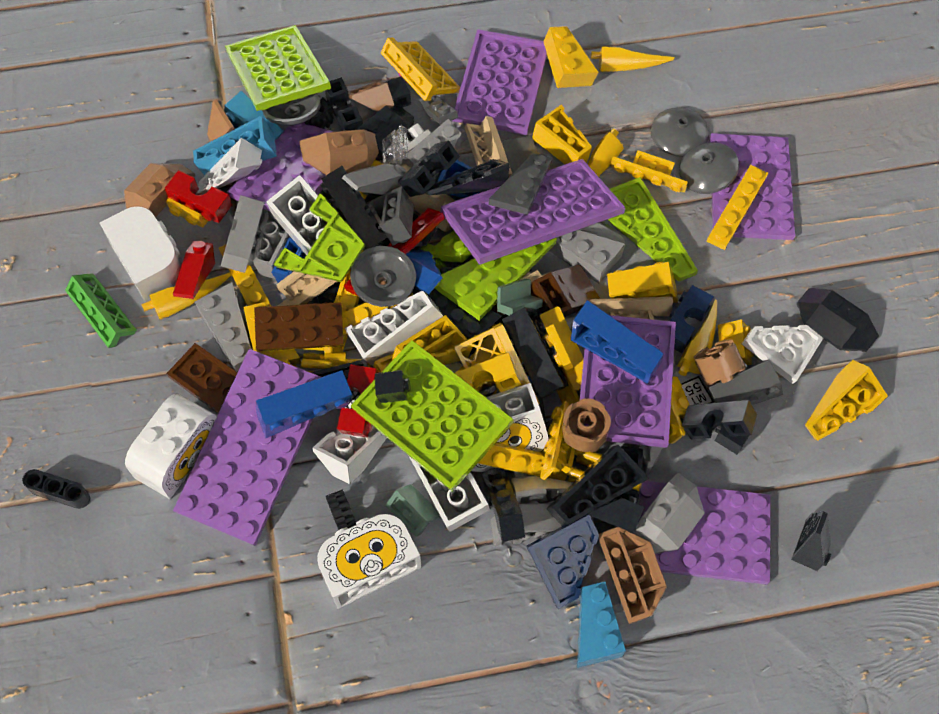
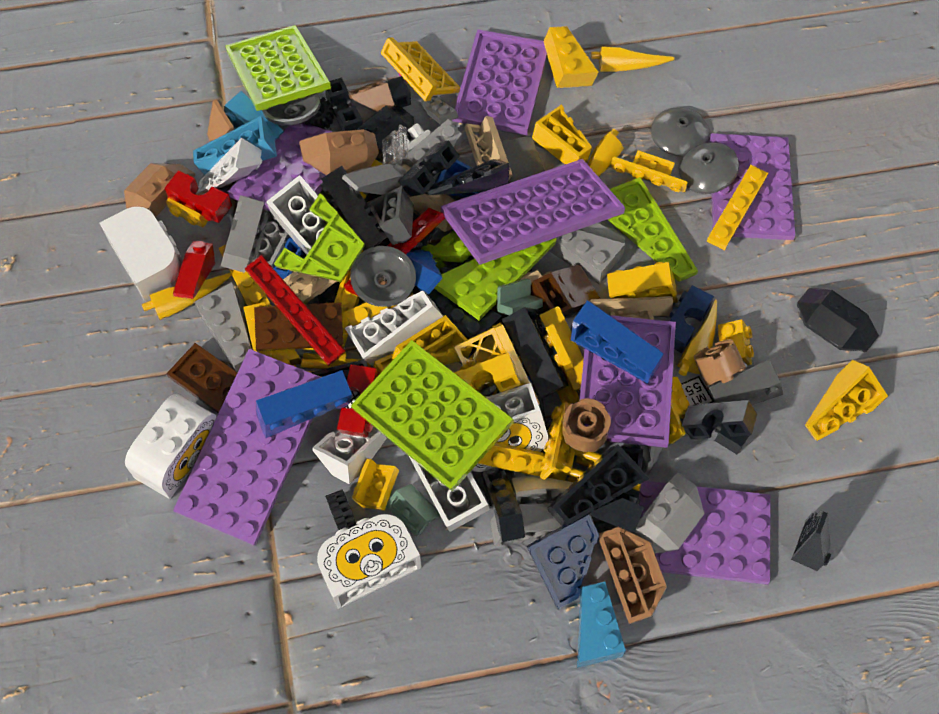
black beam [22,469,90,509] -> none
bright green fence [65,273,136,348] -> none
black brick [375,370,411,403] -> none
dark grey wing [489,153,552,215] -> none
white plate [742,325,823,384] -> none
none -> red tile [245,255,345,366]
none -> yellow bracket [352,458,399,511]

